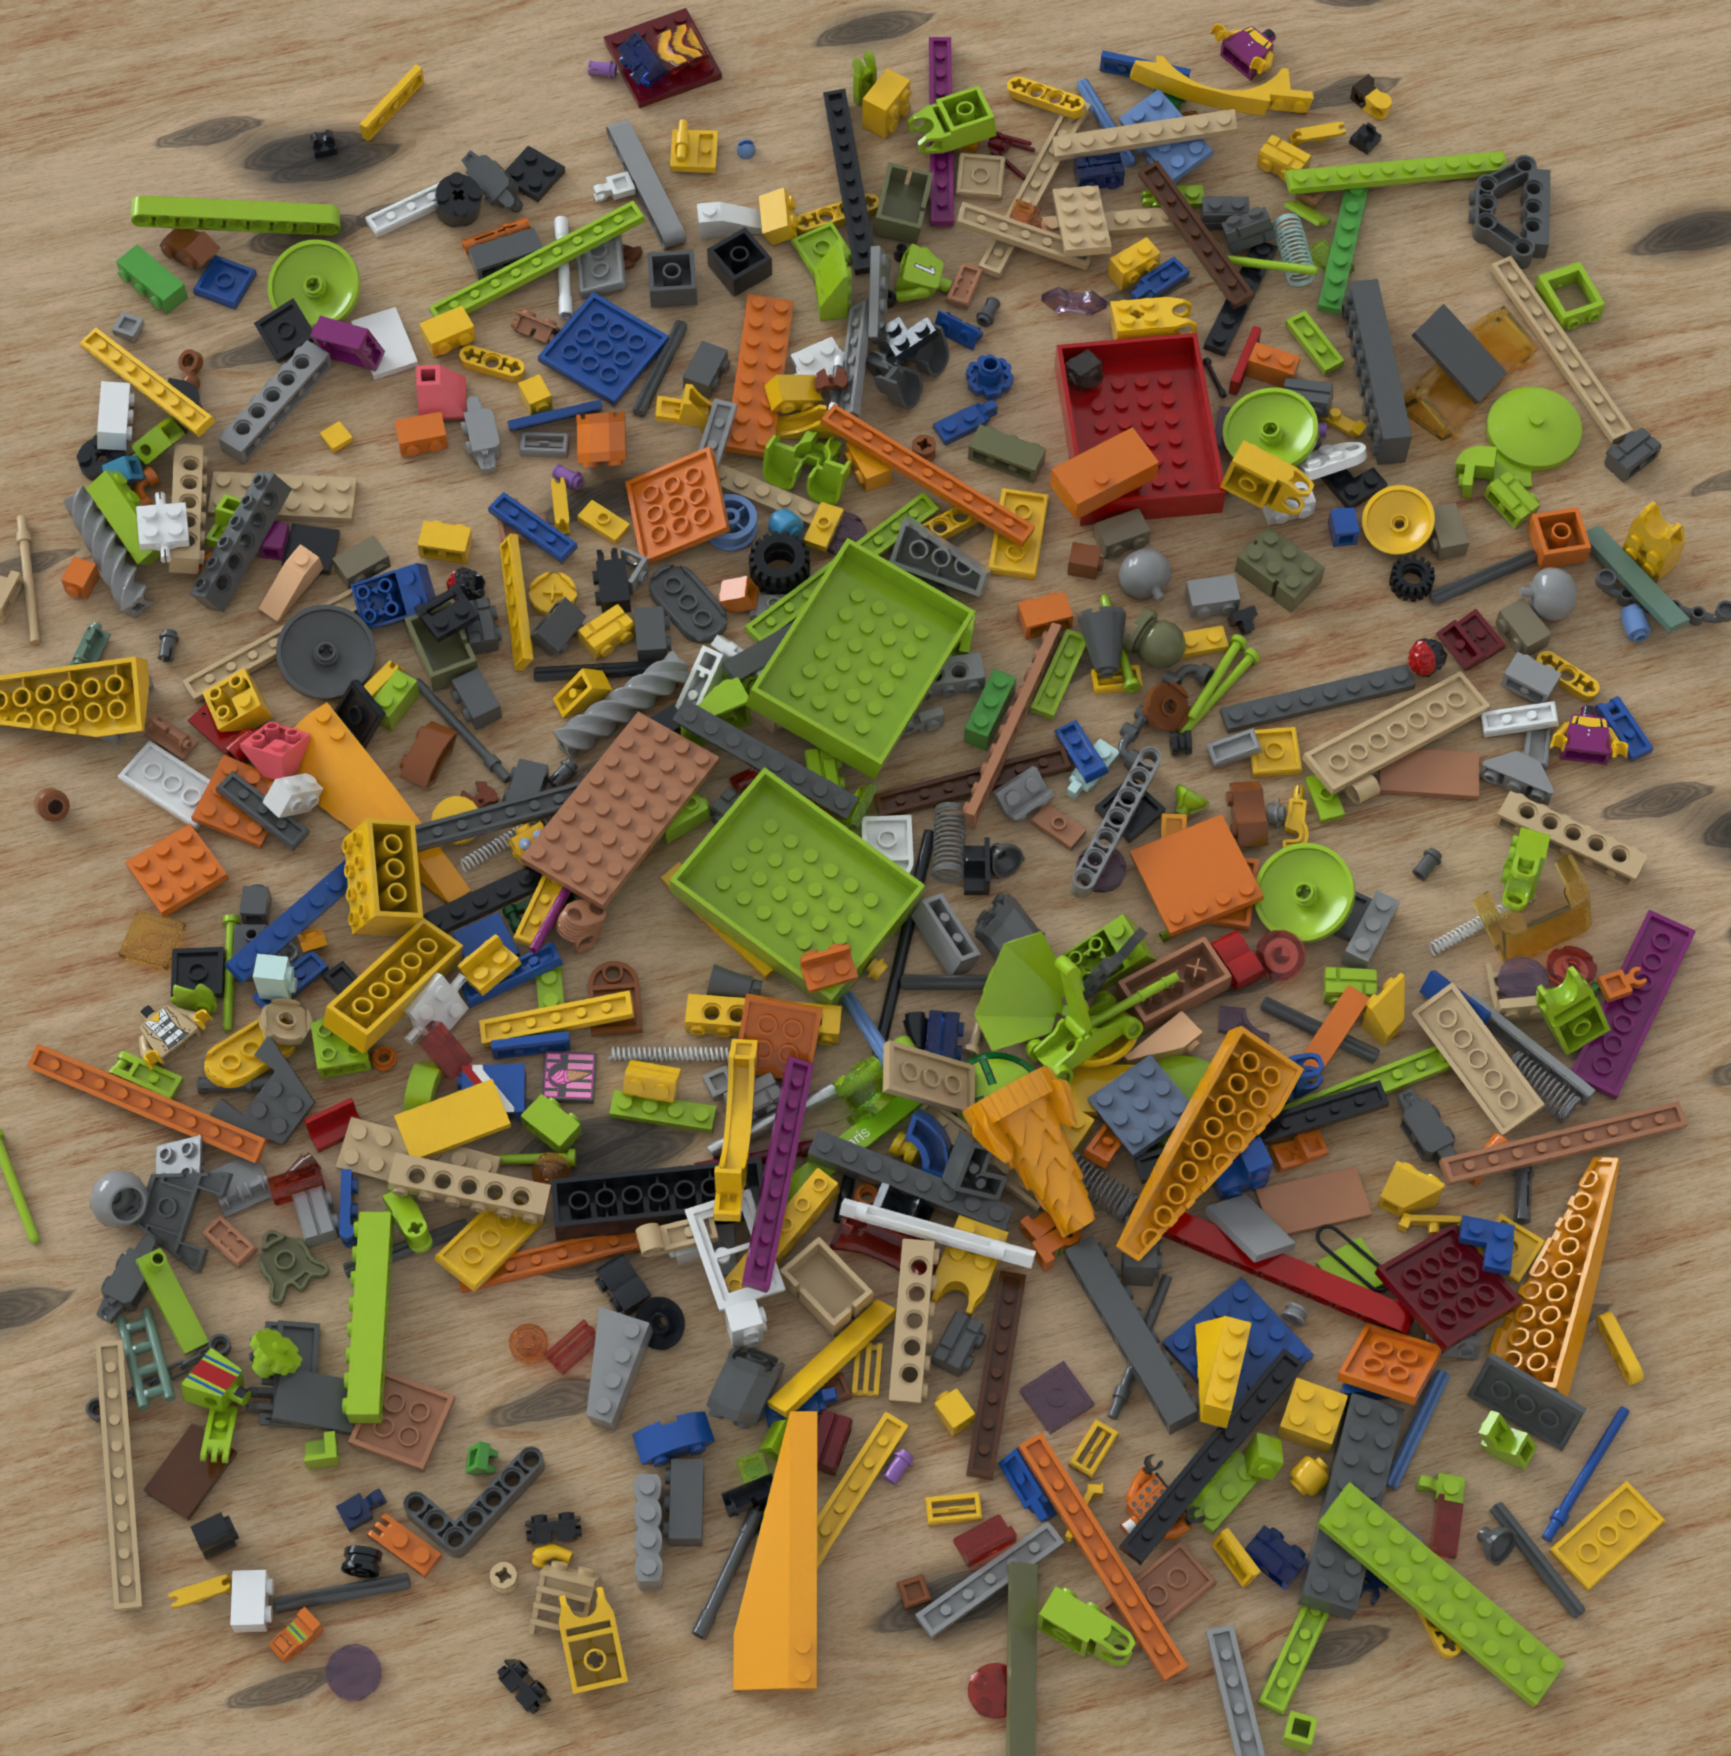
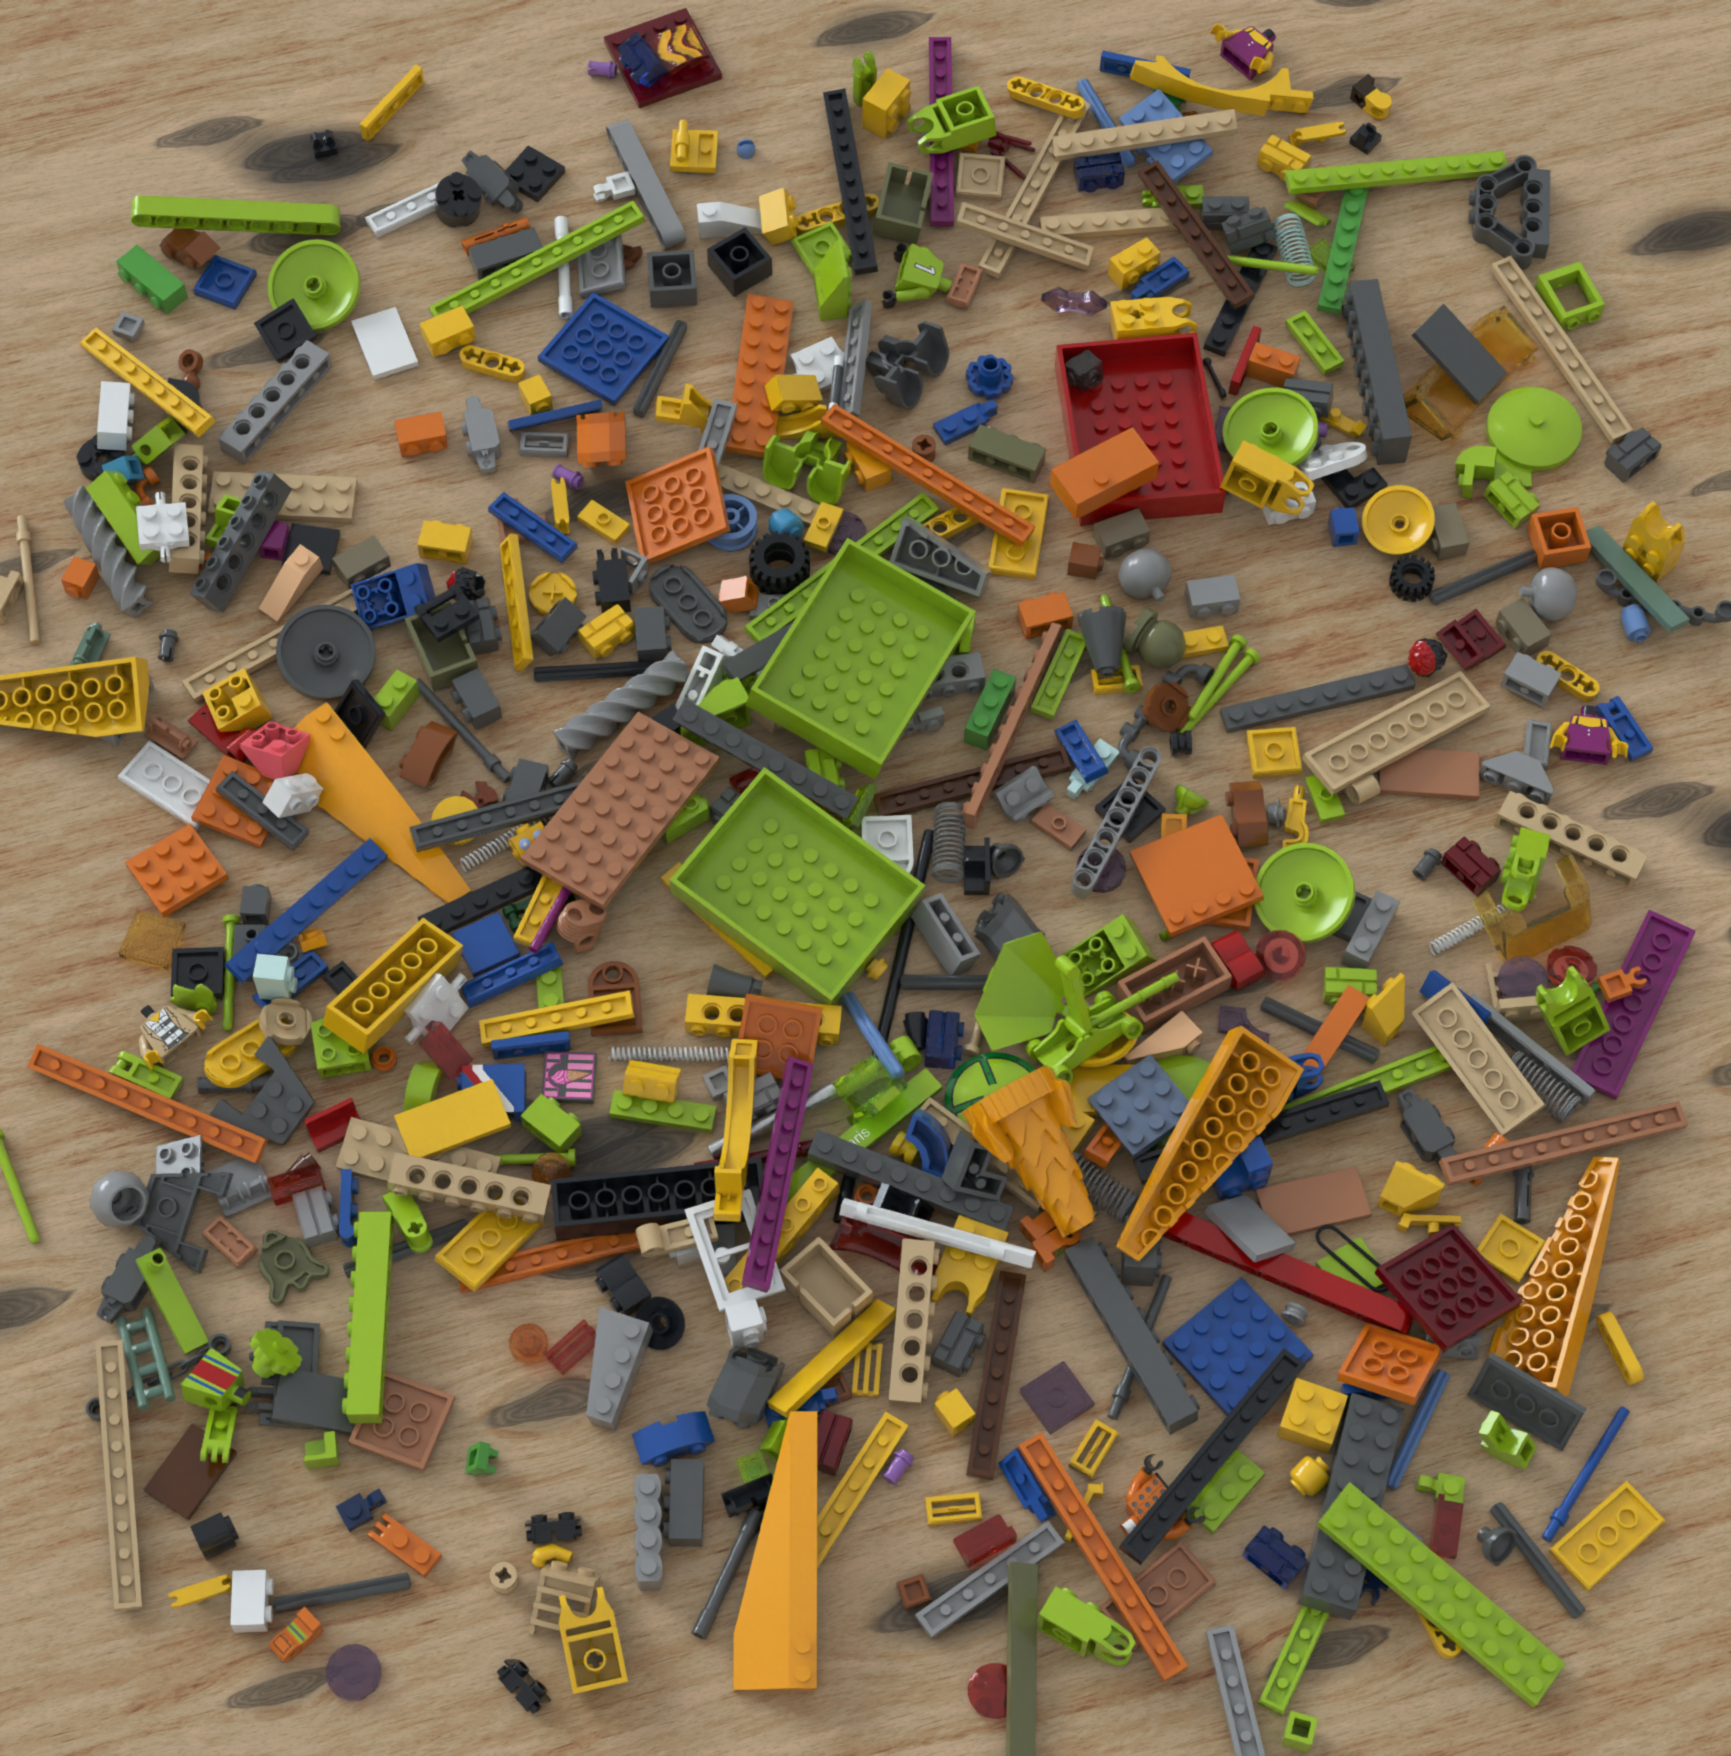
dark orange head [34,787,70,822] -> none
magenta window [310,316,385,371] -> none
yellow tile [320,421,353,453] -> none
black wheel [341,1545,383,1578] -> none
yellow brick [342,818,423,937] -> none
yellow piece [364,660,405,698] -> none
dark grey beam [403,1446,545,1558] -> none
coral slope [416,365,467,420] -> none
yellow bracket [458,934,521,996] -> none
nougat hinge [511,309,560,345] -> none
yellow slope [553,668,613,718] -> none
dark grey brick [683,341,730,399] -> none
orange bracket [800,943,858,994] -> none
copper piece [814,367,849,393] -> none
light grey wing [868,246,891,344] -> none
plate [880,317,939,362] -> none
tan plate [883,1040,975,1115] -> none
blue hinge [935,310,983,350] -> none
dark grey pin [976,297,1001,327] -> none
clear orange bracket [1009,199,1043,228] -> none
tan plate [1052,185,1112,257] -> none
dark grey wing [1083,927,1148,1002] -> none
yellow wedge [1195,1316,1252,1428] -> none
light grey tile [1207,728,1262,769] -> none
yellow tile [1211,1528,1261,1588] -> none
black tile [1227,606,1258,636] -> none
olive piece [1235,525,1325,613] -> none
lime brick [1245,1432,1284,1481] -> none
orange slope [1267,1130,1329,1173] -> none
blue plate [1458,1215,1515,1276] -> none
white tile [1481,701,1559,738] -> none
none -> dark red brick [1441,837,1501,897]

